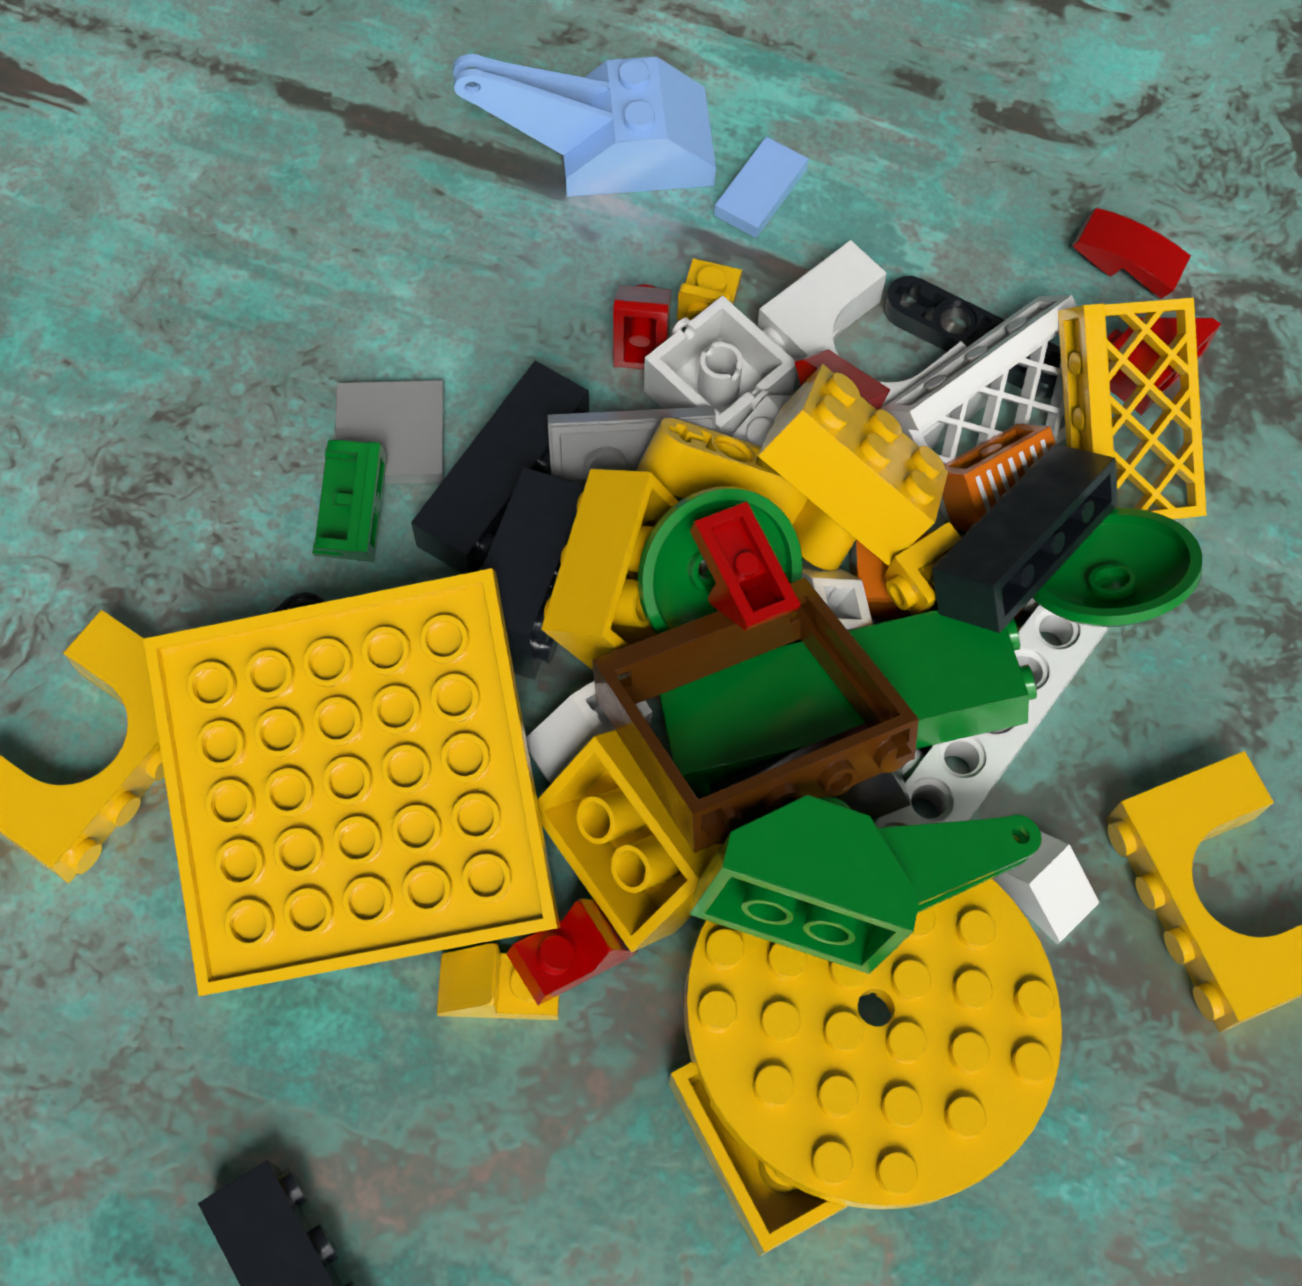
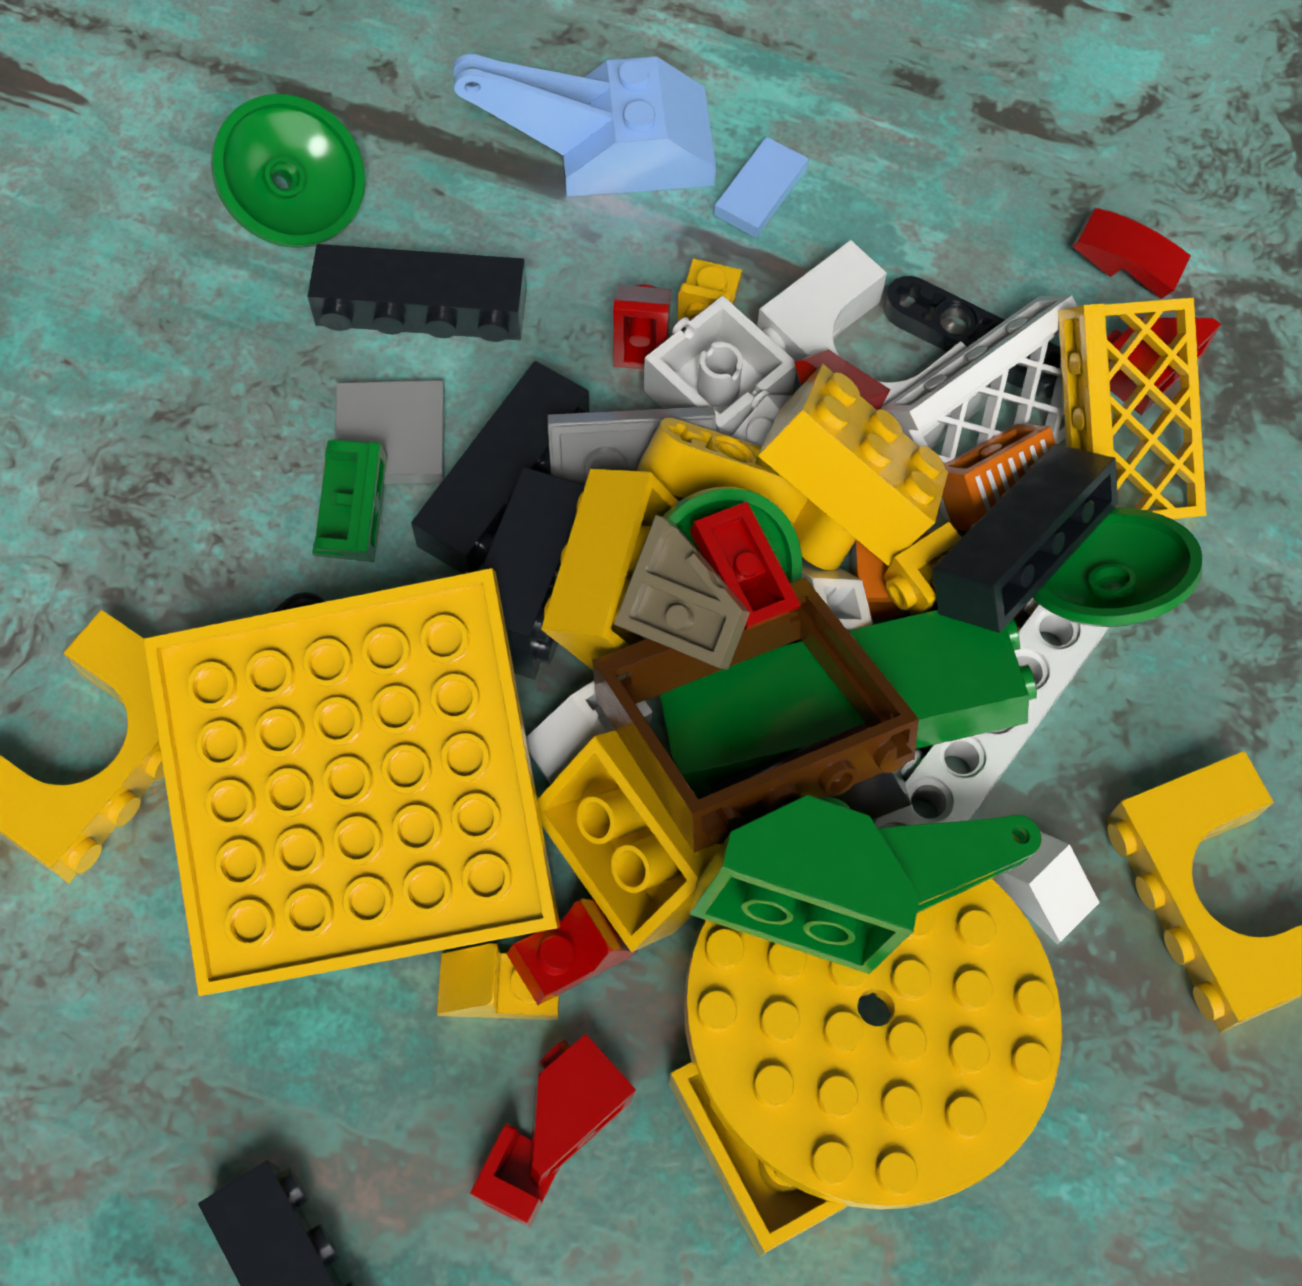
none -> green dish [211,94,365,248]
none -> black brick [307,244,527,342]
none -> red panel [470,1123,560,1228]
none -> red slope [529,1033,636,1188]
none -> dark tan wing [614,515,750,670]

